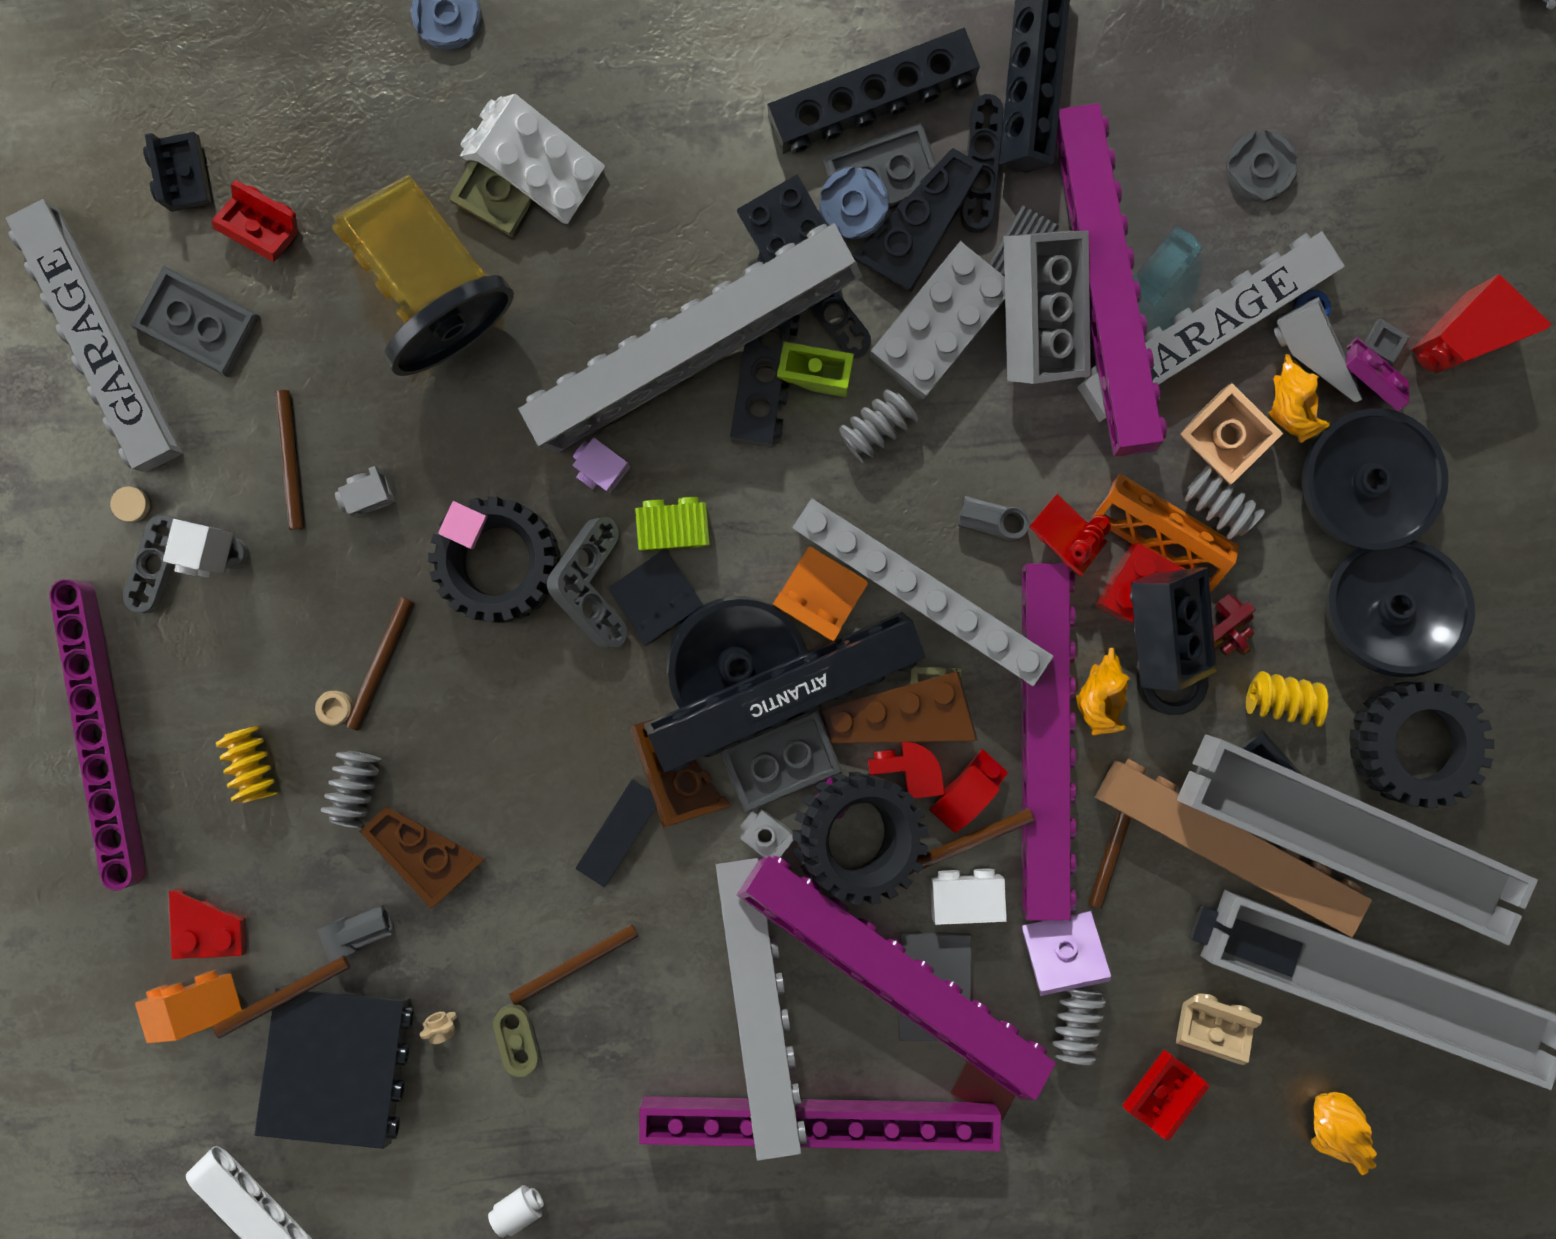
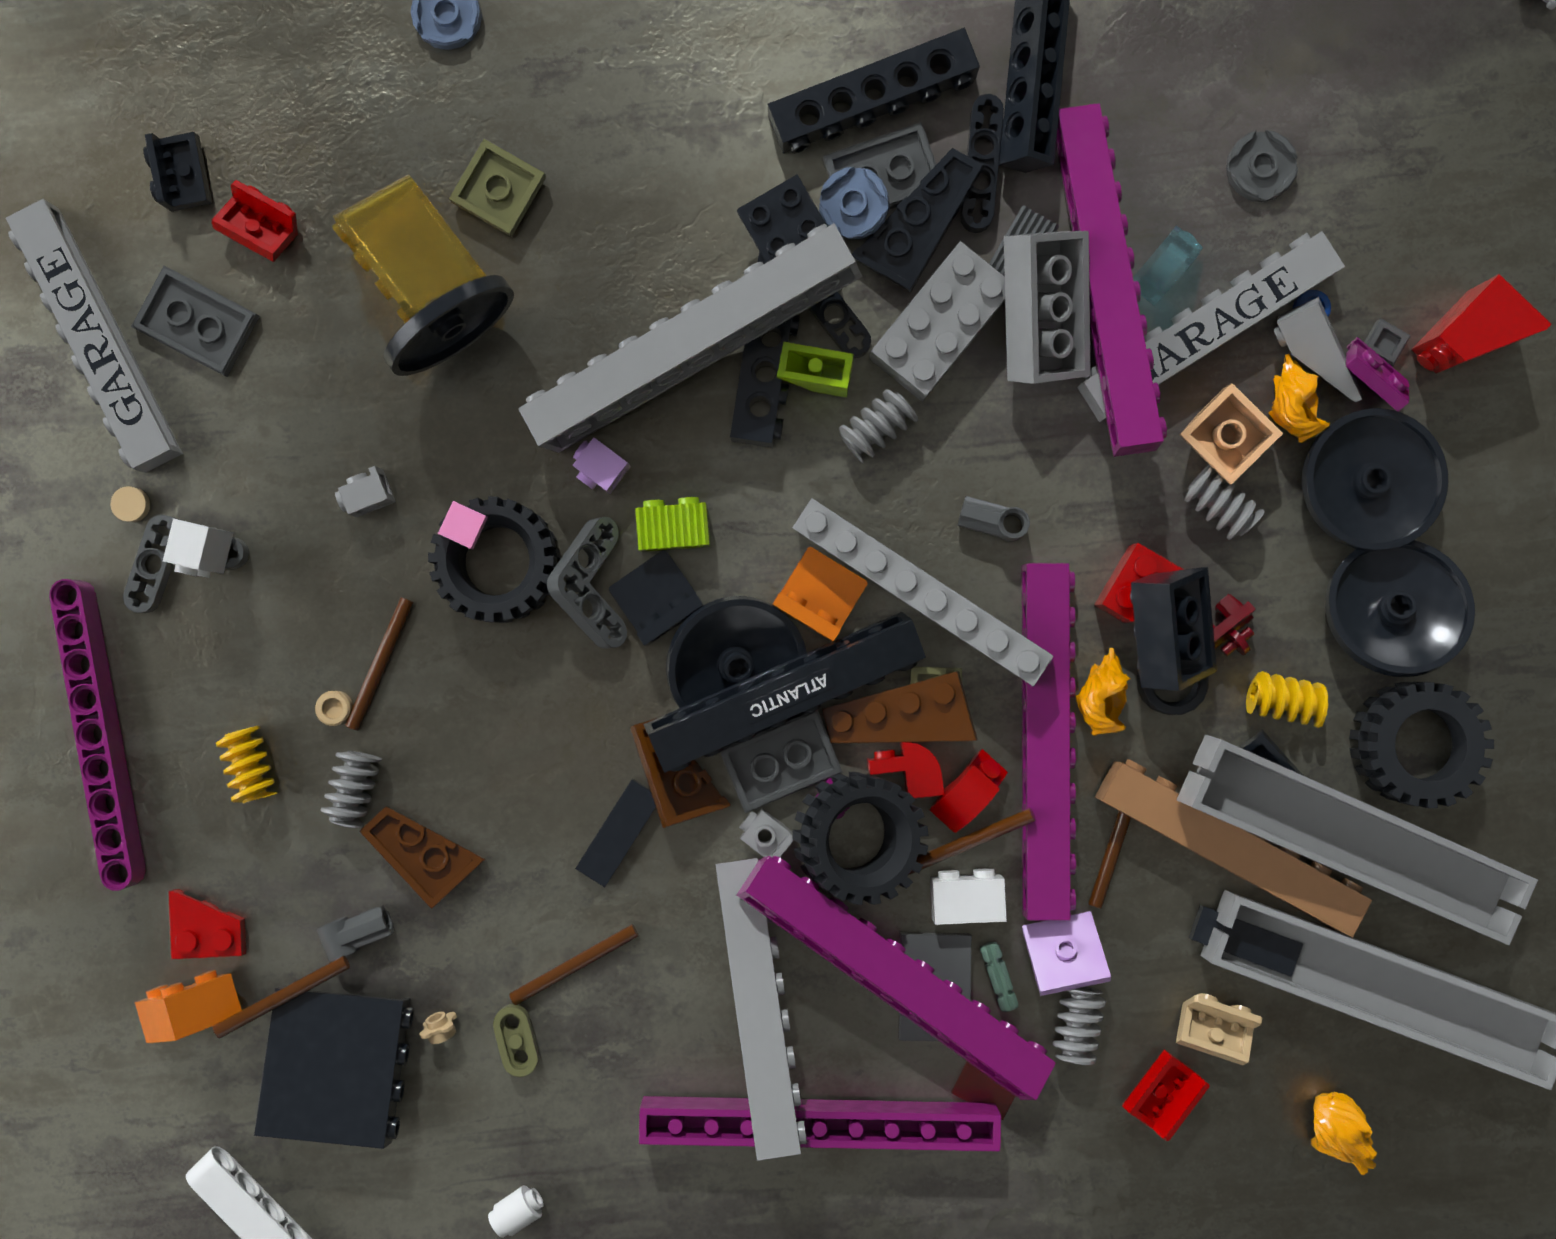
reddish brown bar [275,390,303,530] -> none
white bracket [460,94,605,224] -> none
red hinge [1029,494,1111,576] -> none
orange fence [1092,473,1240,592] -> none
none -> sand green axle [980,942,1019,1012]

